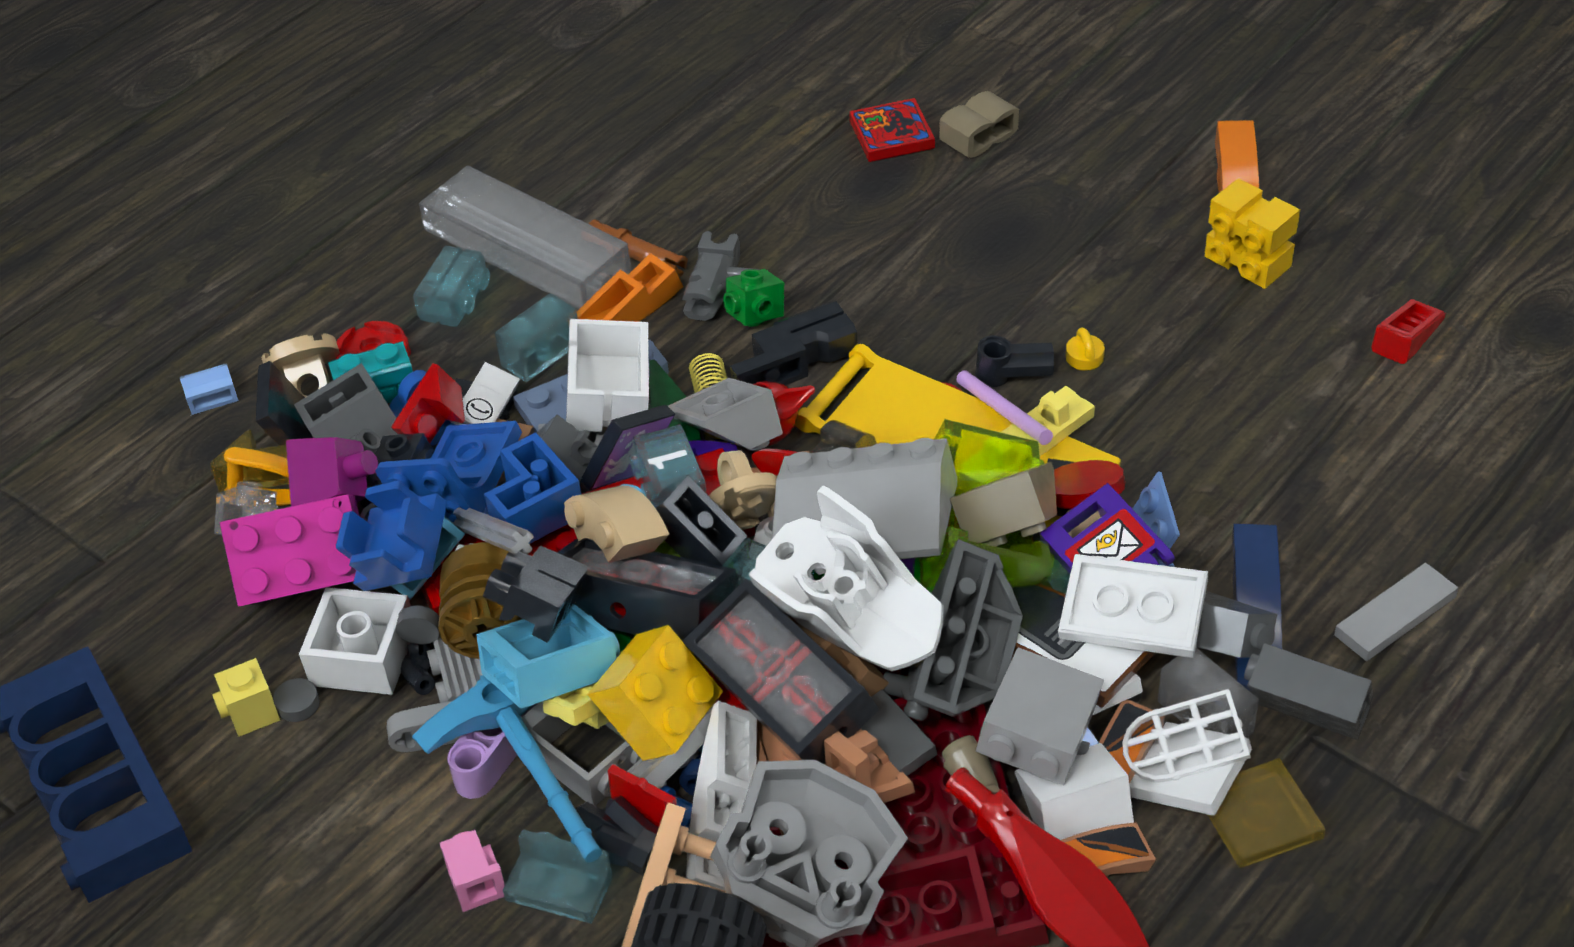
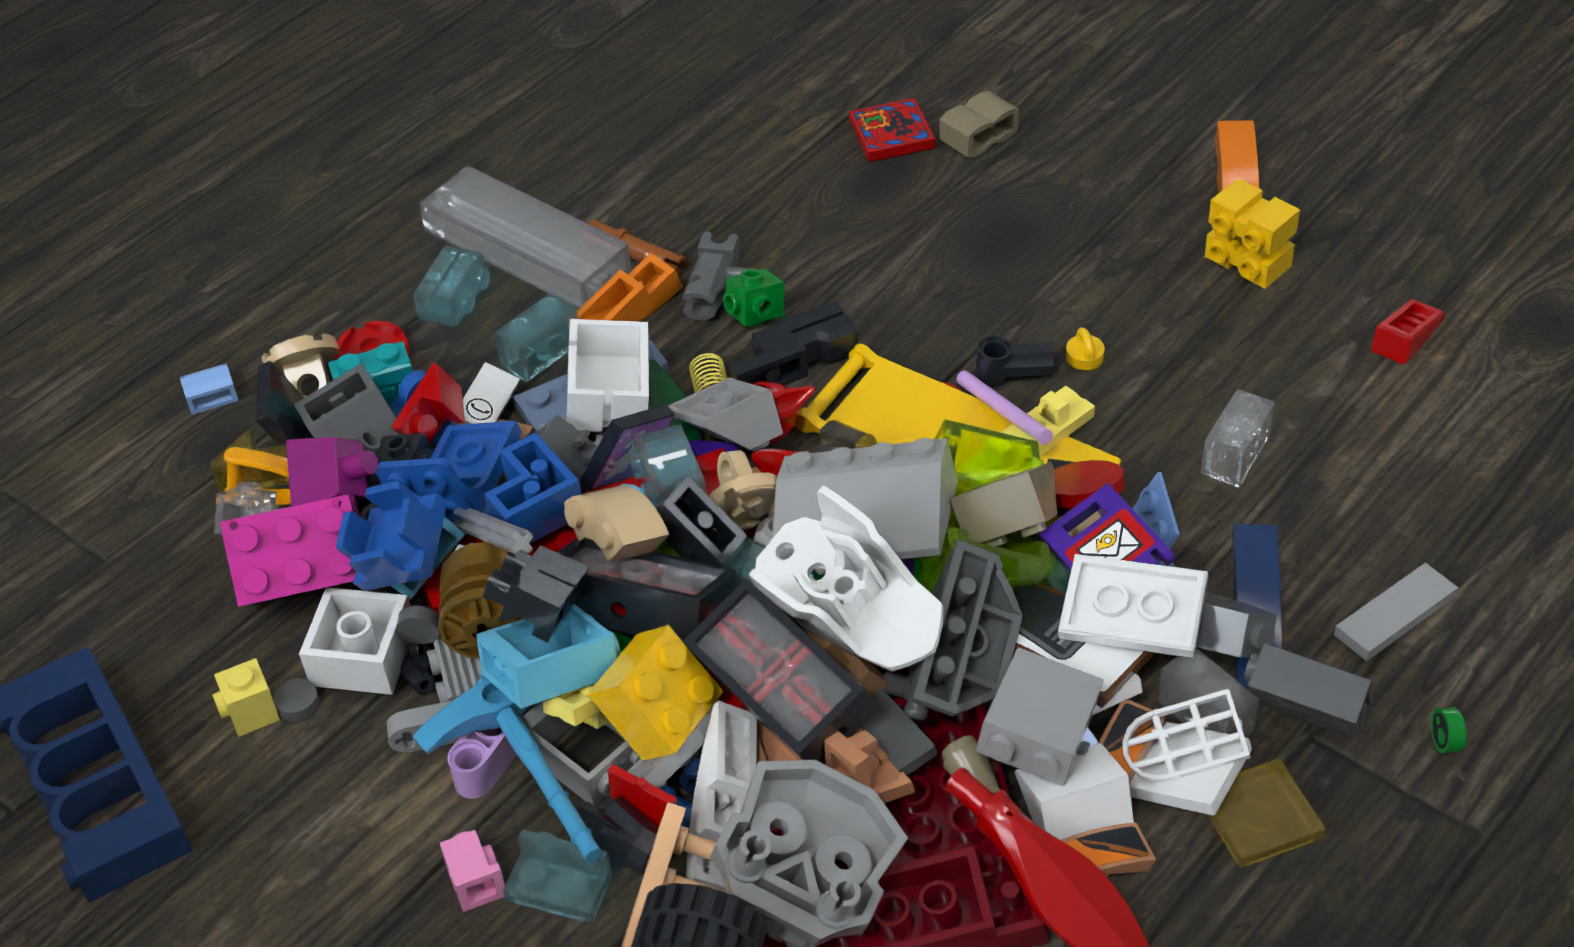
none -> clear brick [1201,389,1275,487]
none -> green tile [1431,707,1466,754]

